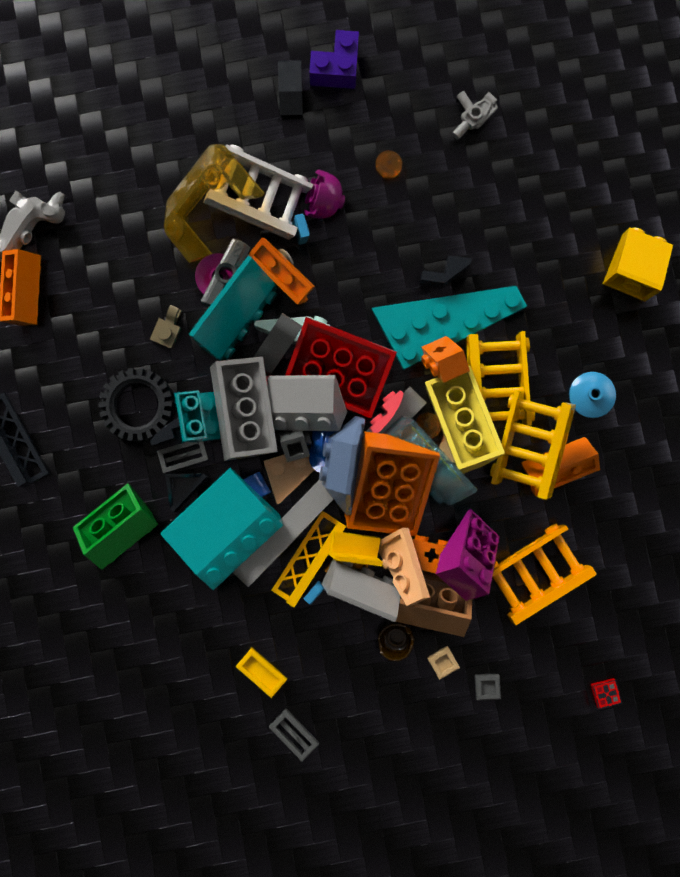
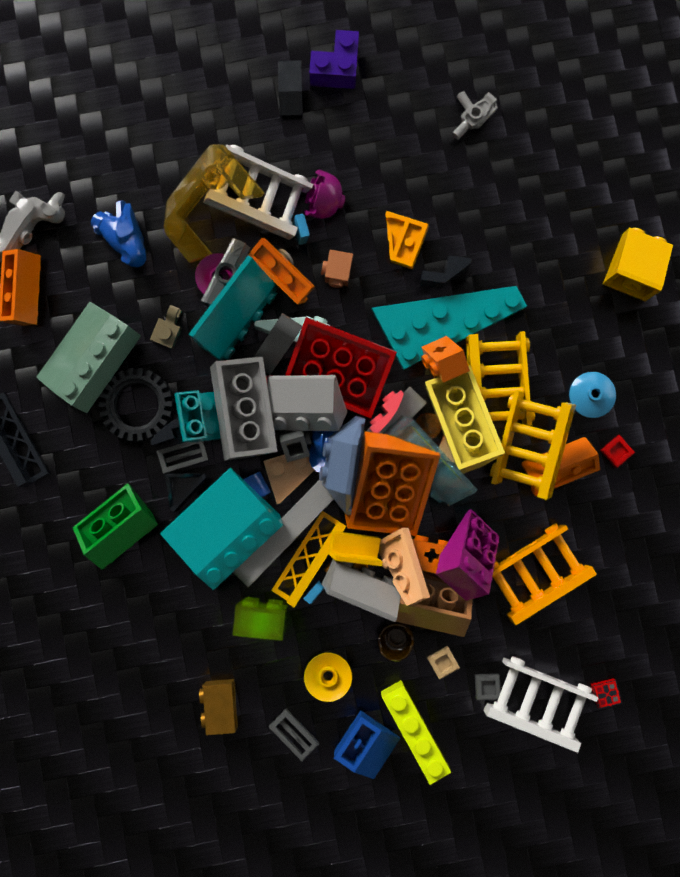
yellow tile [236,648,287,698] -> none
clear orange piece [376,151,402,178] -> none
none -> sand green slope [36,302,141,413]
none -> blue animal [91,200,146,268]
none -> pearl gold brick [199,679,238,735]
none -> clear neon green brick [233,597,288,640]
none -> yellow dish [304,653,352,702]
none -> nougat brick [321,250,353,288]
none -> blue slope [334,710,400,779]
none -> neon yellow brick [381,680,451,785]
none -> light orange wing [385,211,429,269]
none -> white fence [483,656,598,753]
none -> red tile [600,435,635,468]

